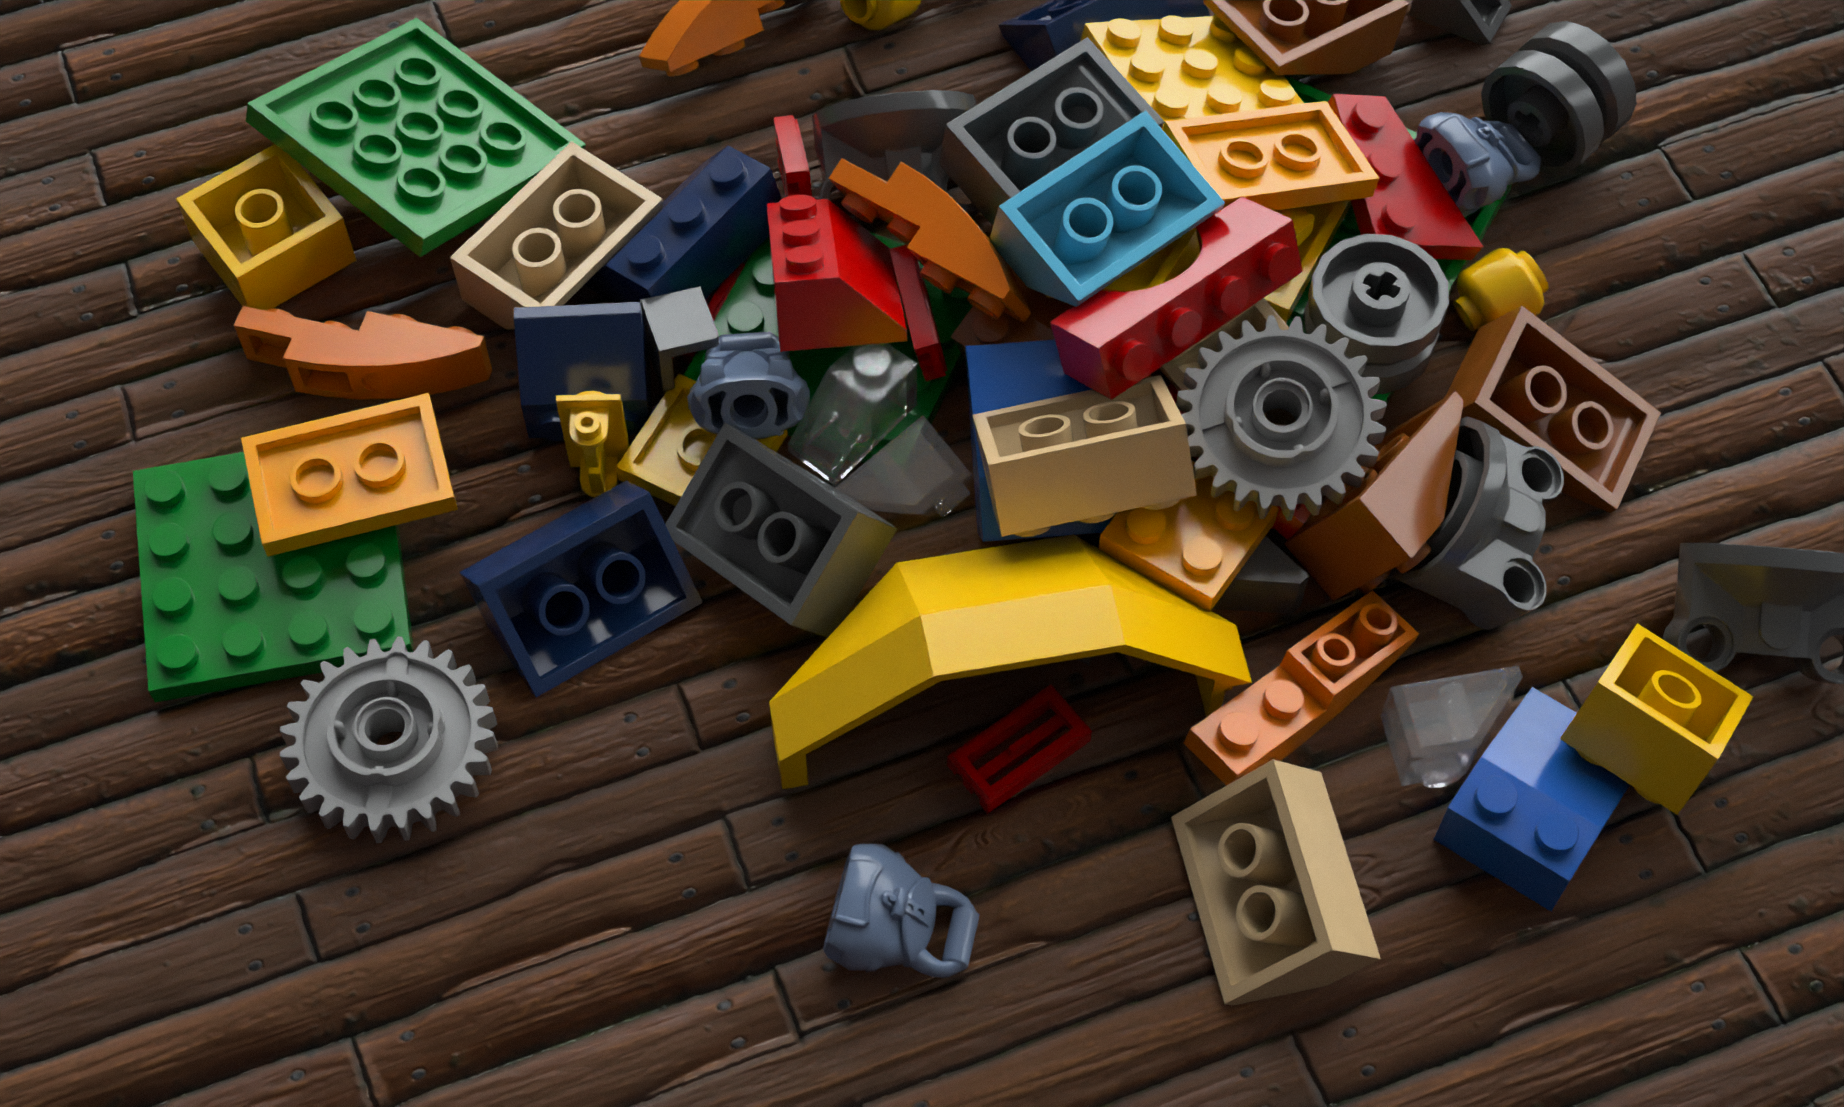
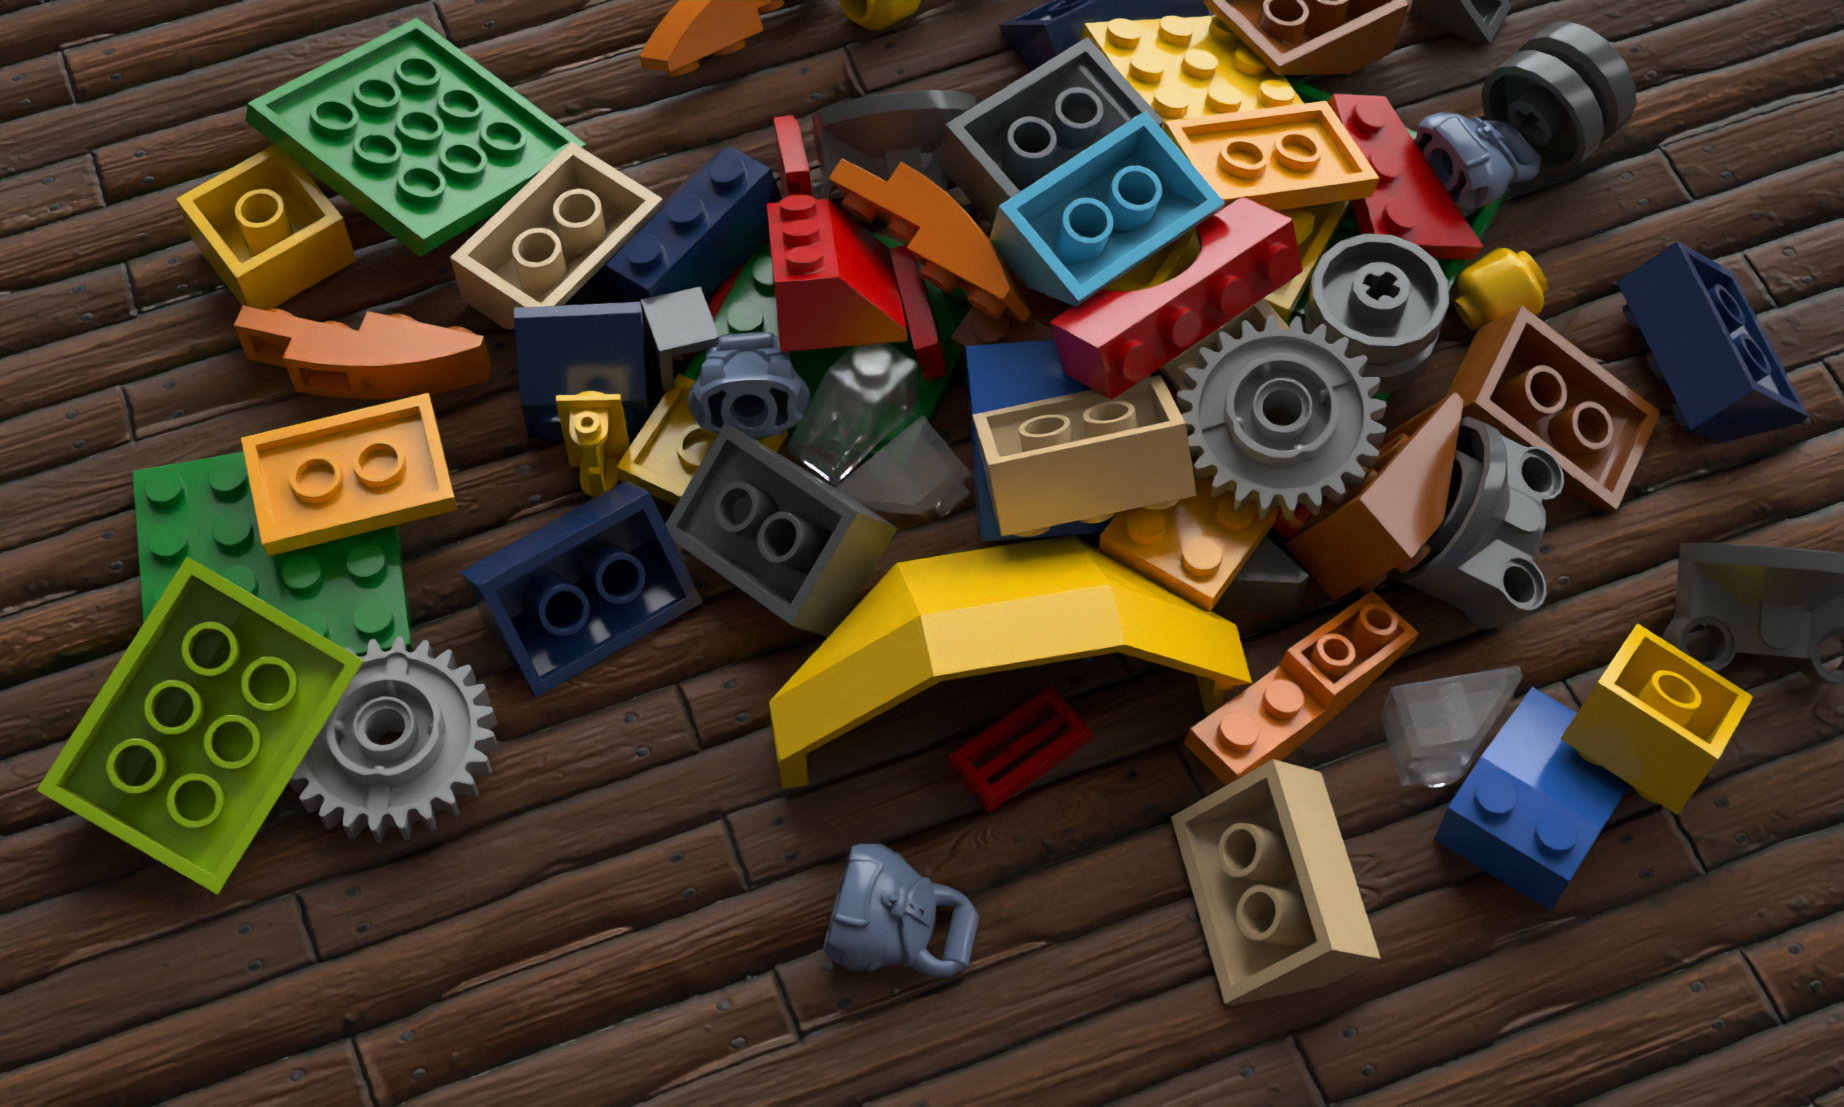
none -> lime slope [37,556,364,895]
none -> dark blue slope [1617,241,1809,443]

